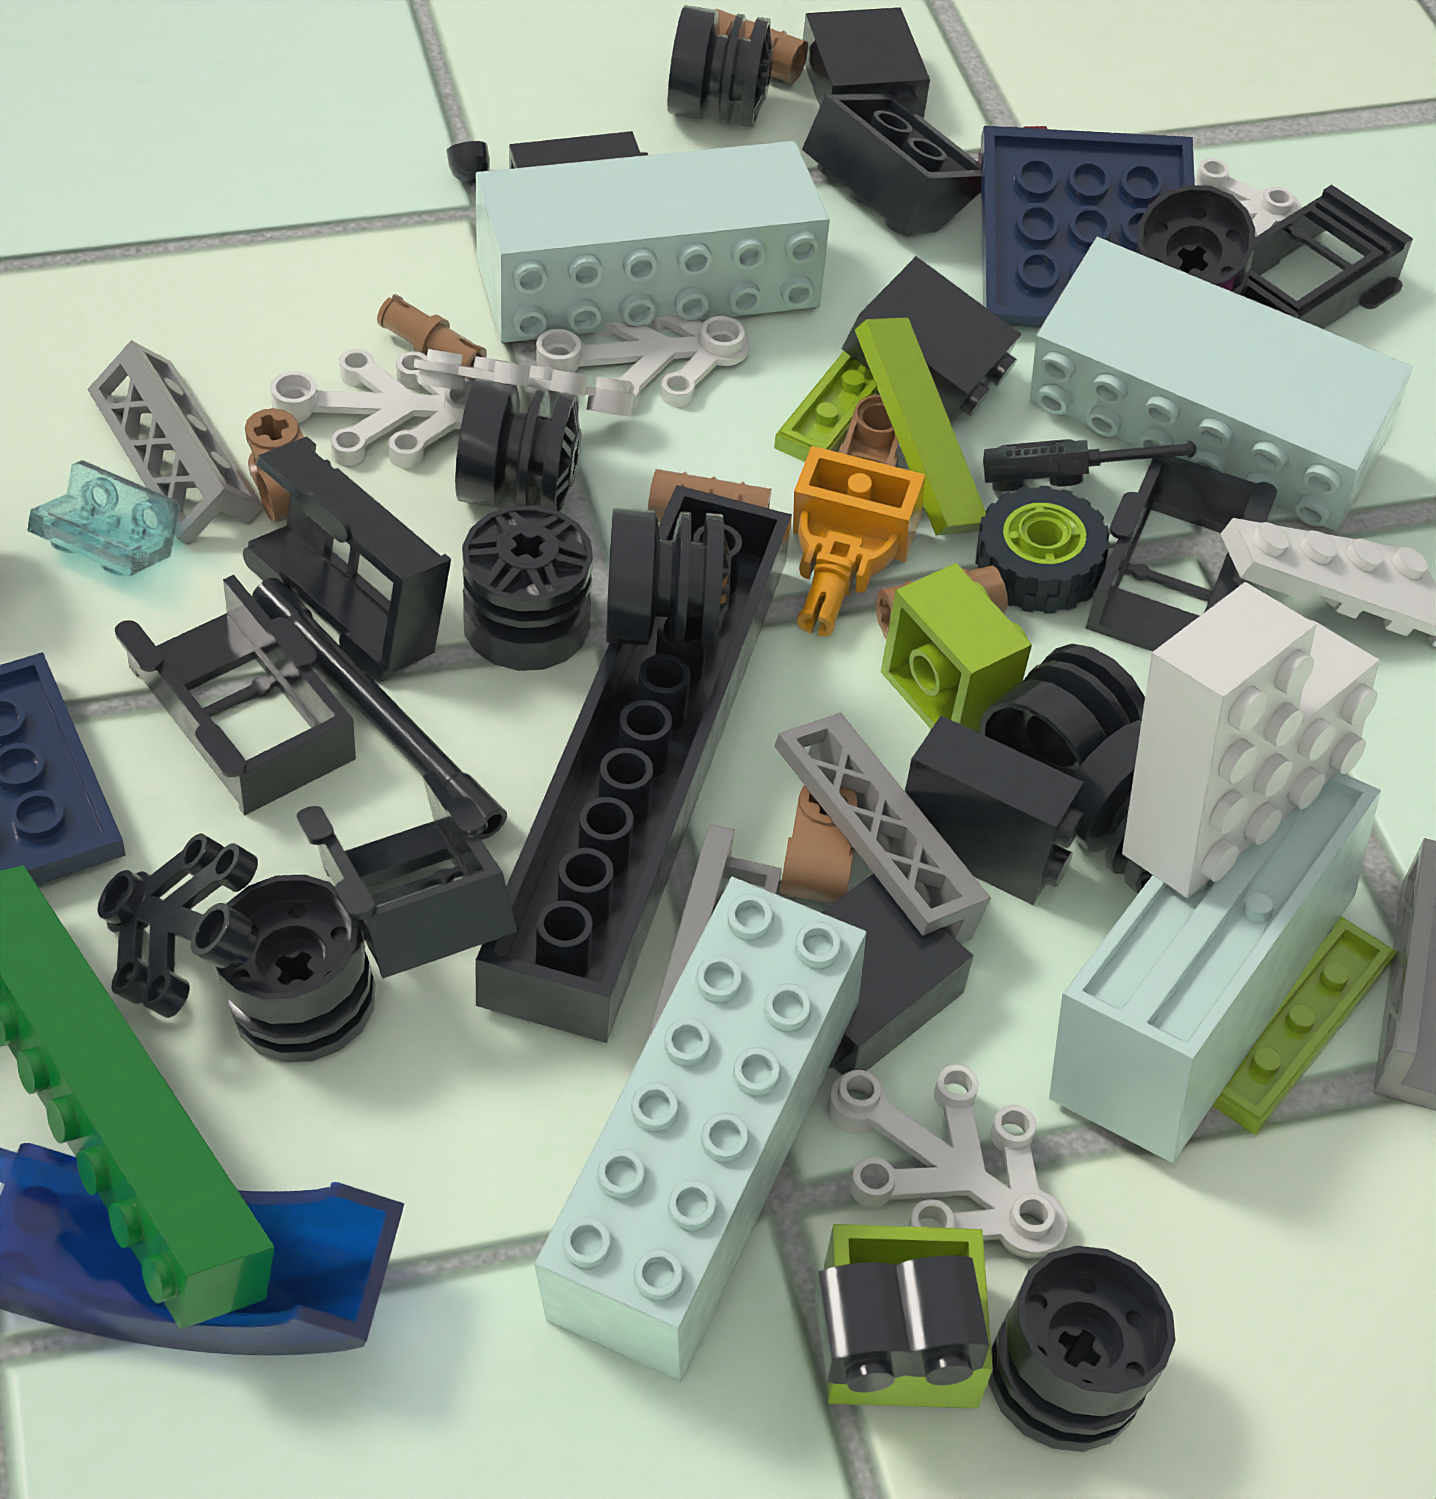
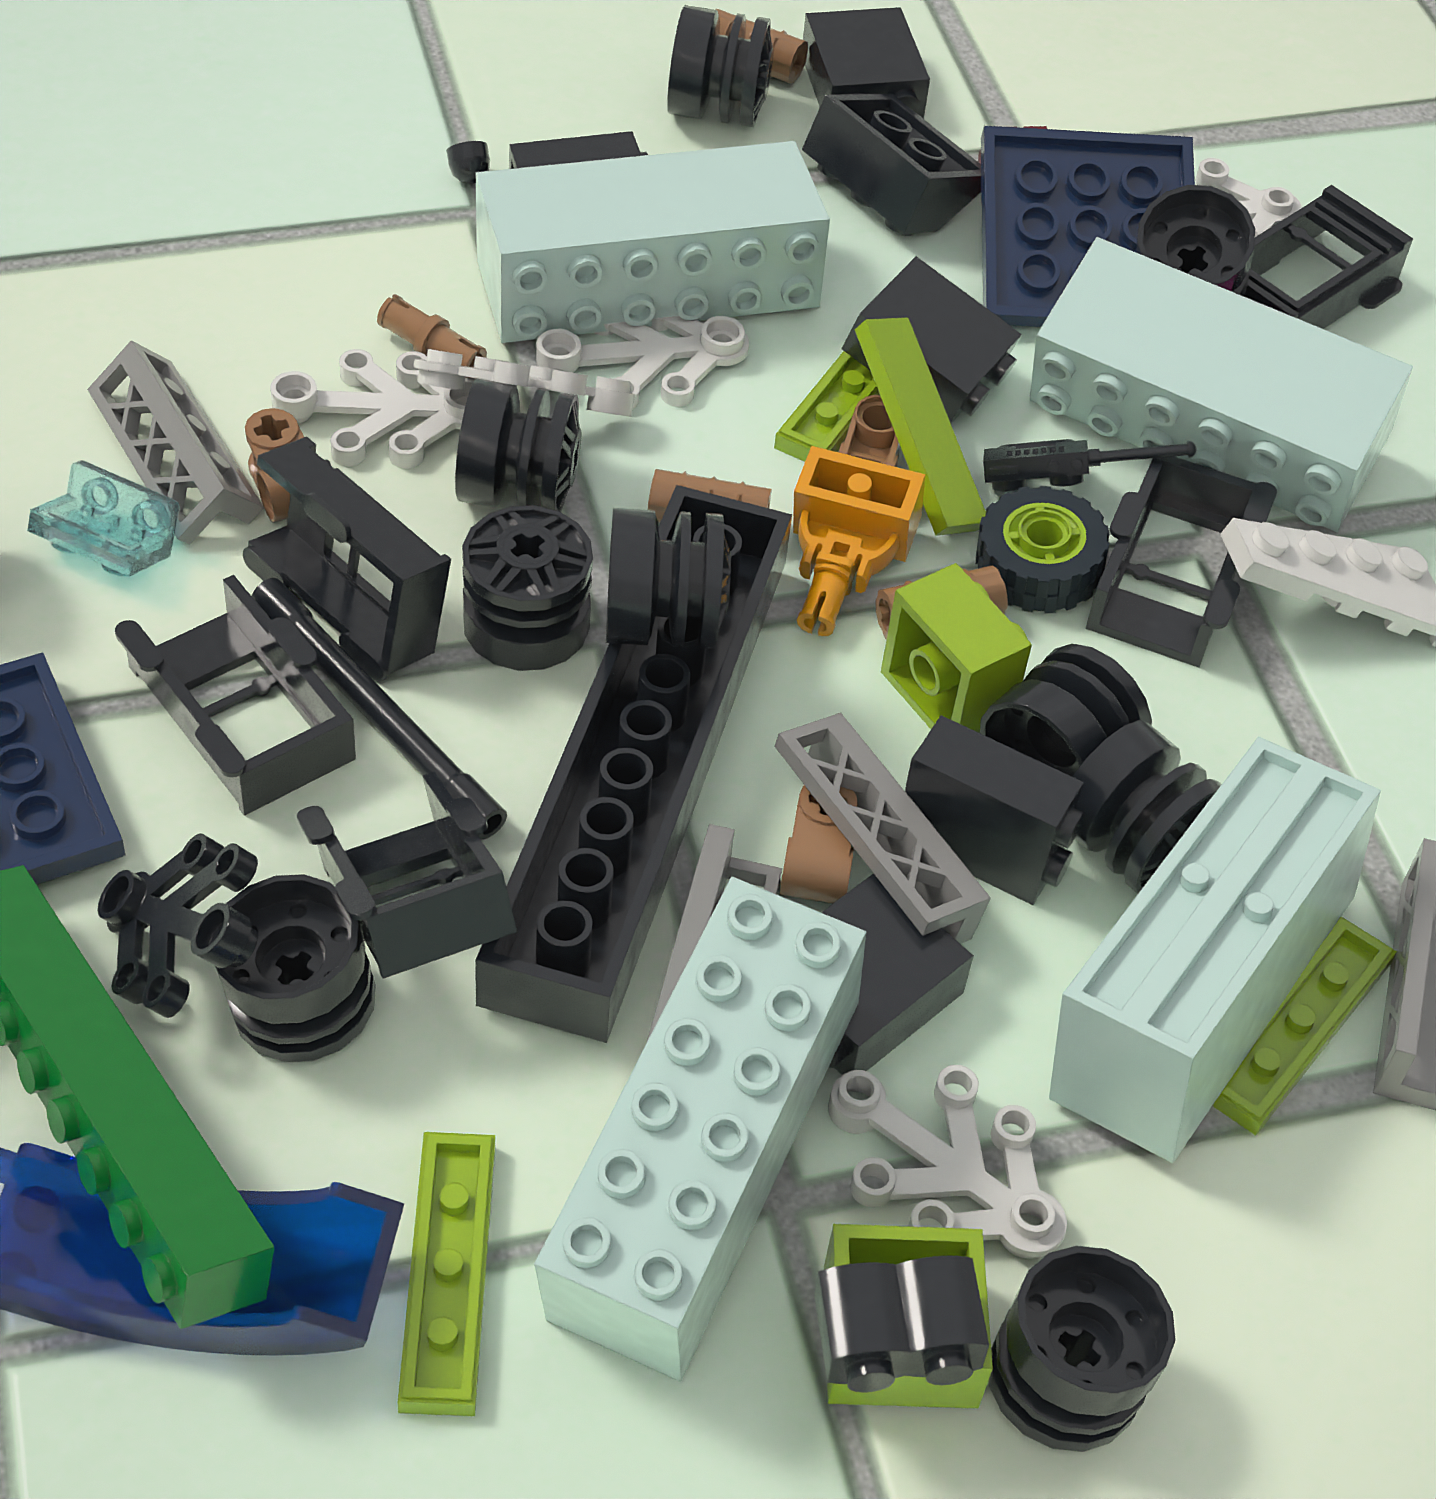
white brick [1122,582,1380,898] -> none
none -> lime tile [398,1132,496,1416]

